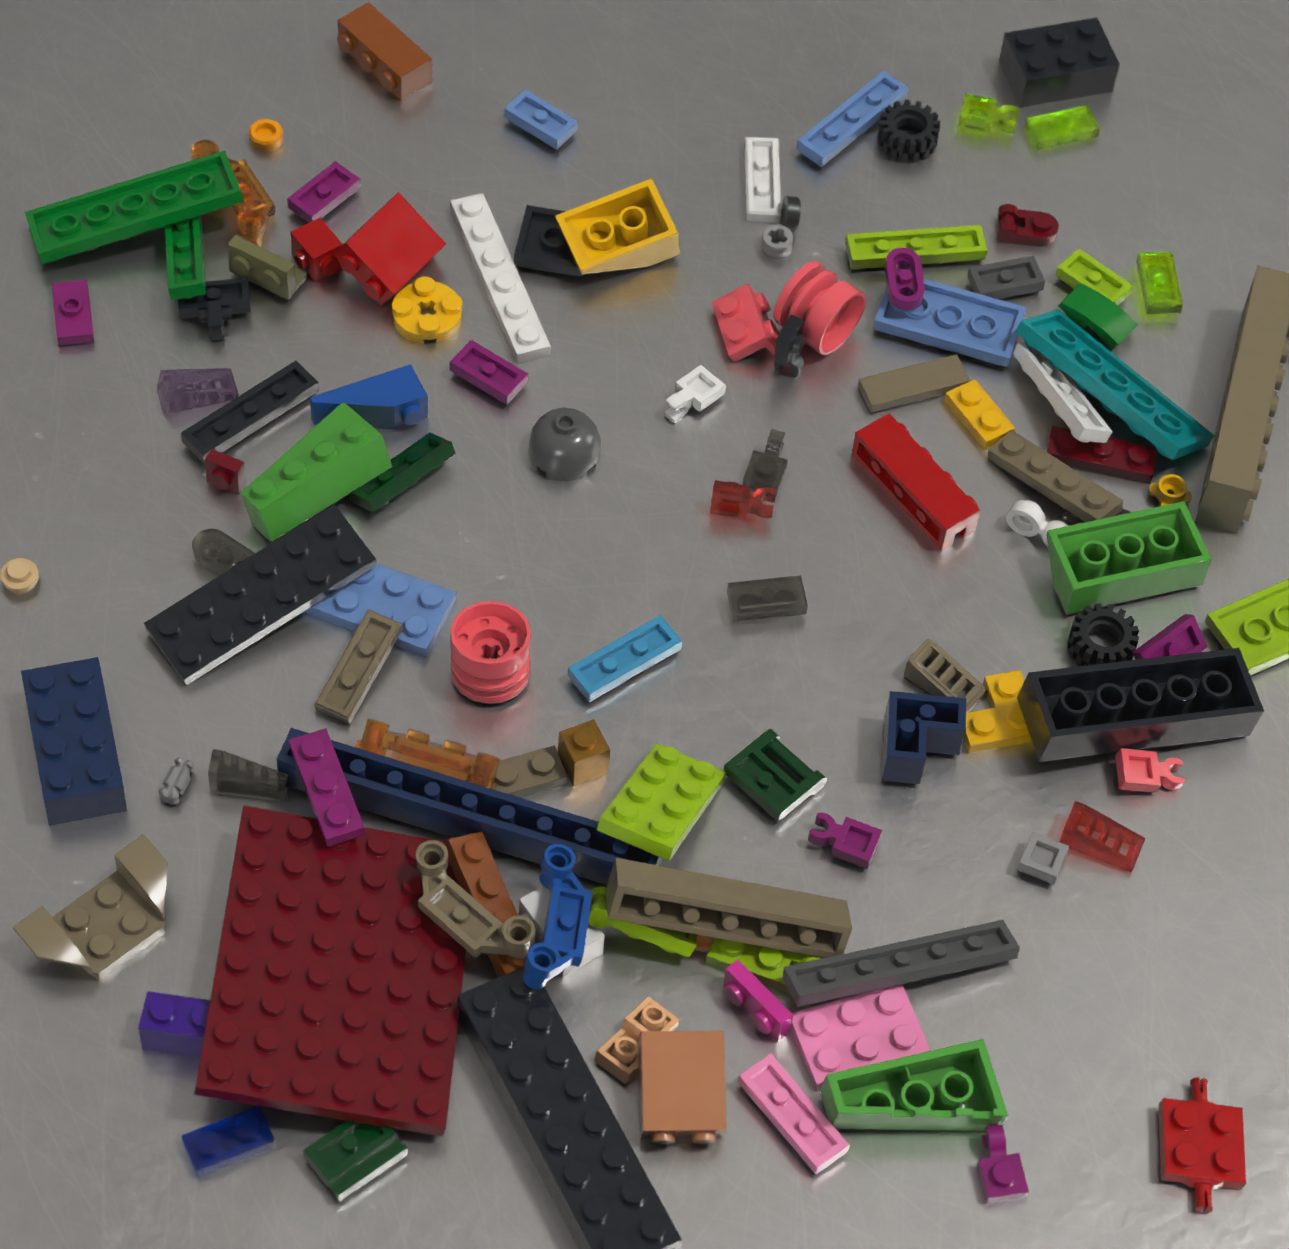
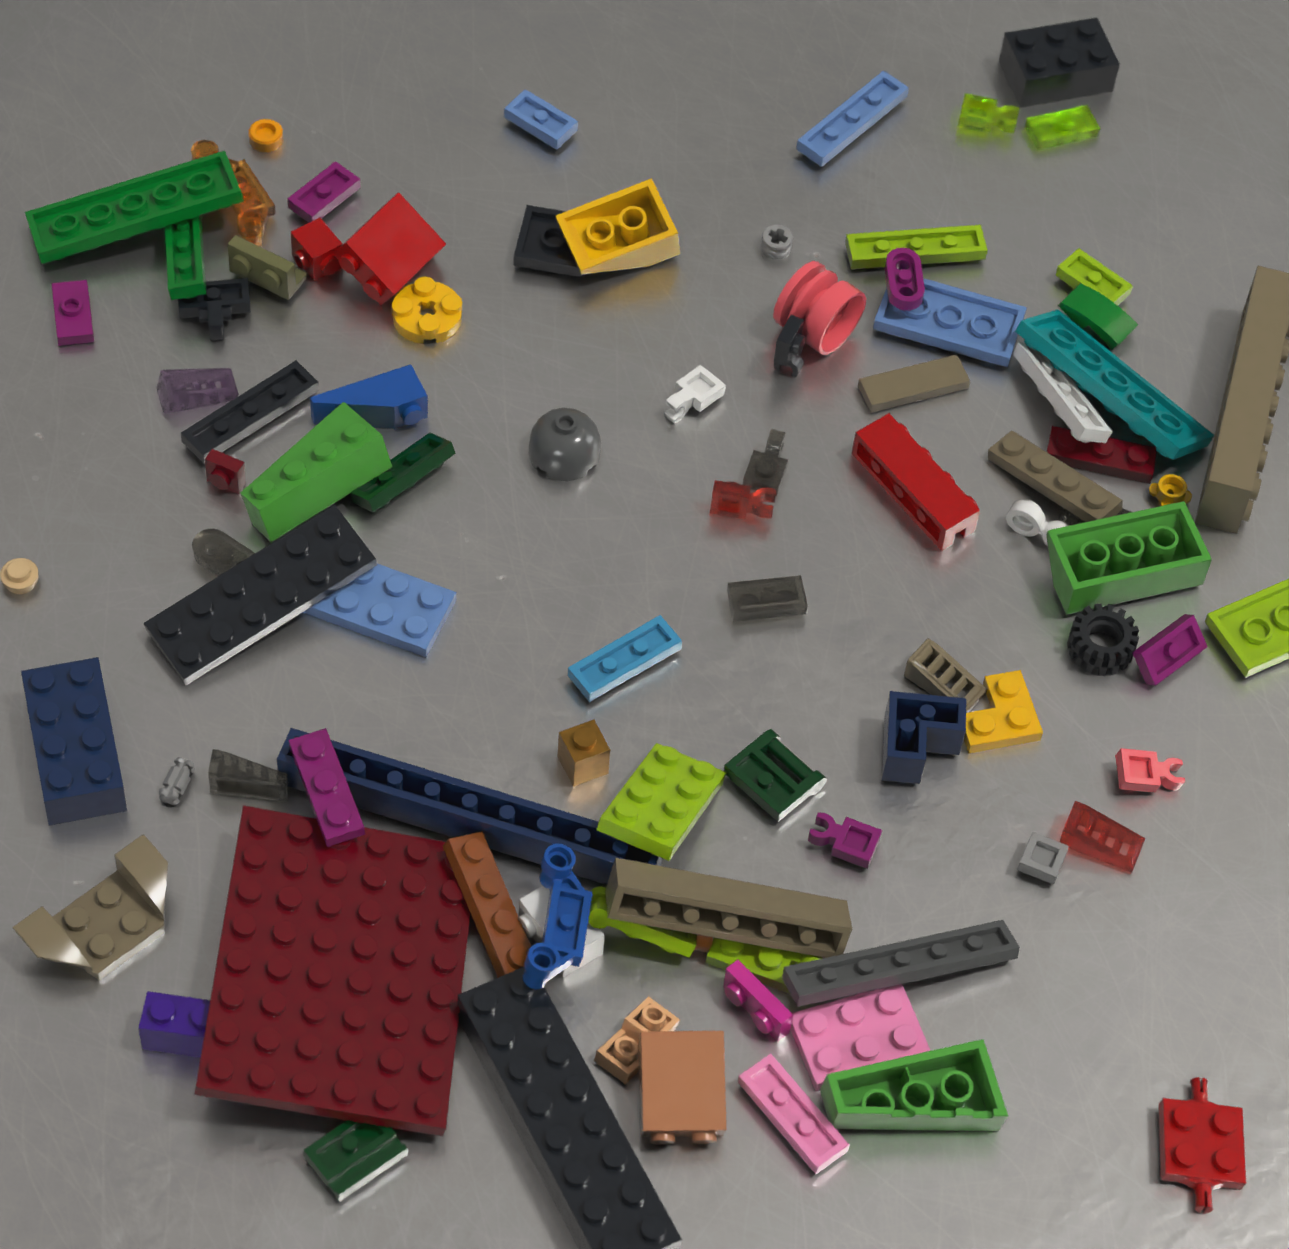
clear blue plate [181,1106,276,1178] -> none
dark tan tile [314,609,403,725] -> none
dark orange brick [337,2,432,101] -> none
clear orange plate [355,719,500,790] -> none
dark tan plate [416,840,535,959] -> none
white plate [450,193,551,363] -> none
magenta plate [450,340,529,405] -> none
coral wheel [450,601,531,704] -> none
dark tan plate [481,745,567,798] -> none
coral bracket [711,283,780,362] -> none
white tile [744,137,781,223] -> none
pearl dark grey tile [780,196,801,231] -> none
black tyre [877,100,941,163] -> none
yellow plate [944,379,1015,451] -> none
dark grey plate [967,255,1045,299] -> none
magenta plate [977,1124,1029,1204] -> none
dark red plate [997,204,1059,247] -> none
black brick [1017,648,1264,762] -> none
clear neon green plate [1136,252,1183,314] -> none

